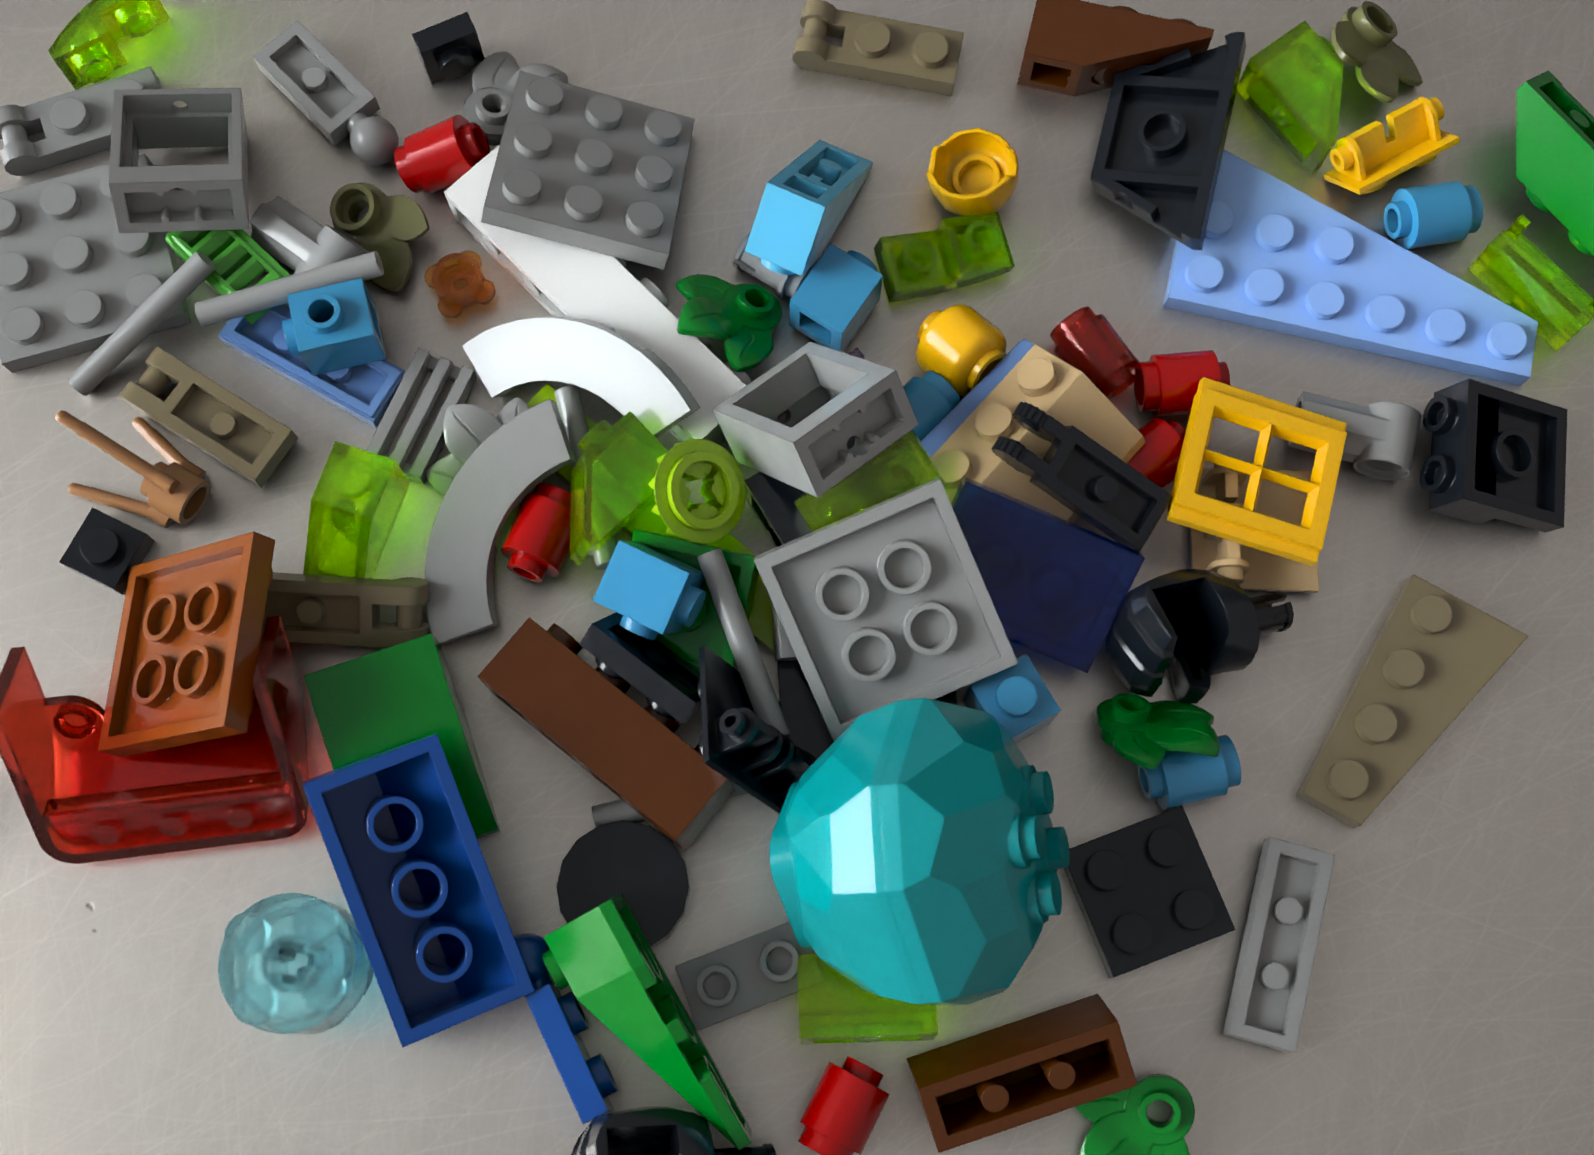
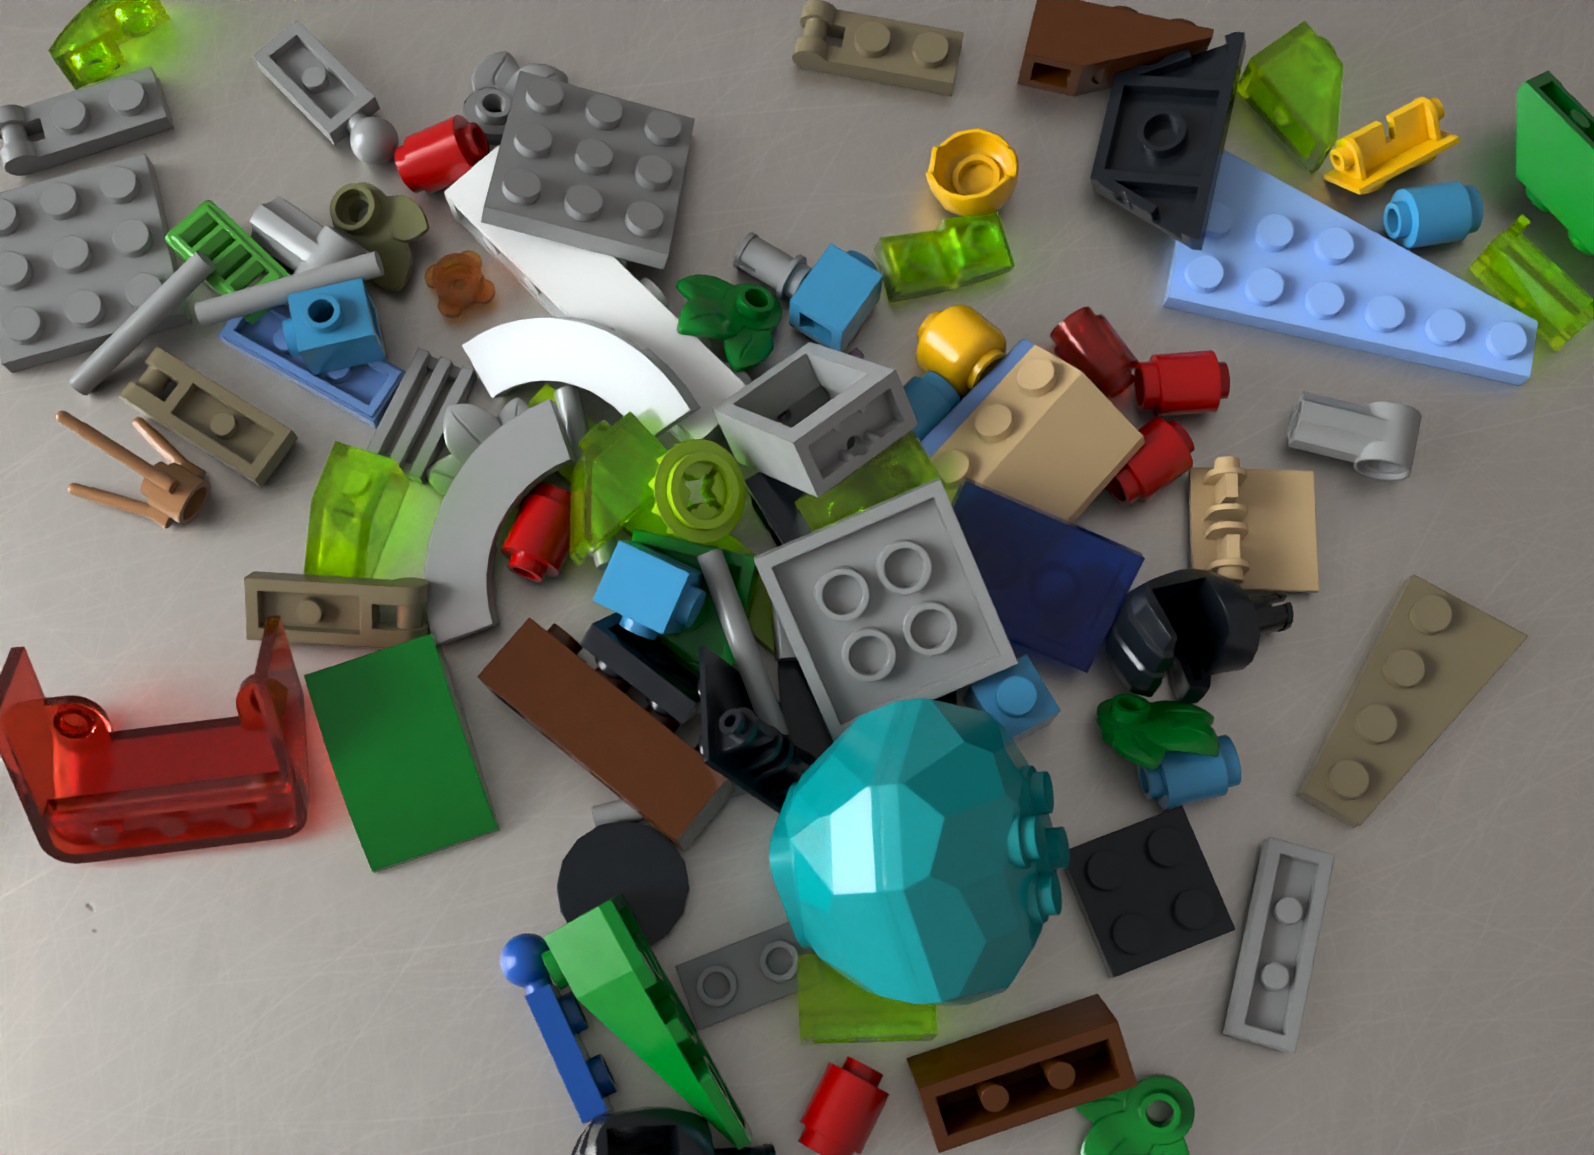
black plate [59,507,155,595] -> none
dark orange plate [98,531,275,757] -> none
light grey window [108,88,249,233] -> none
clear light blue brick [218,893,374,1035] -> none
blue slope [302,734,535,1048] -> none
black plate [412,12,484,84] -> none
medium azure slope [745,140,873,276] -> none
black hinge [991,401,1173,552] -> none
yellow piece [1166,377,1347,566] -> none
olive plate [1331,1,1423,103] -> none
black plate [1420,379,1567,532] -> none

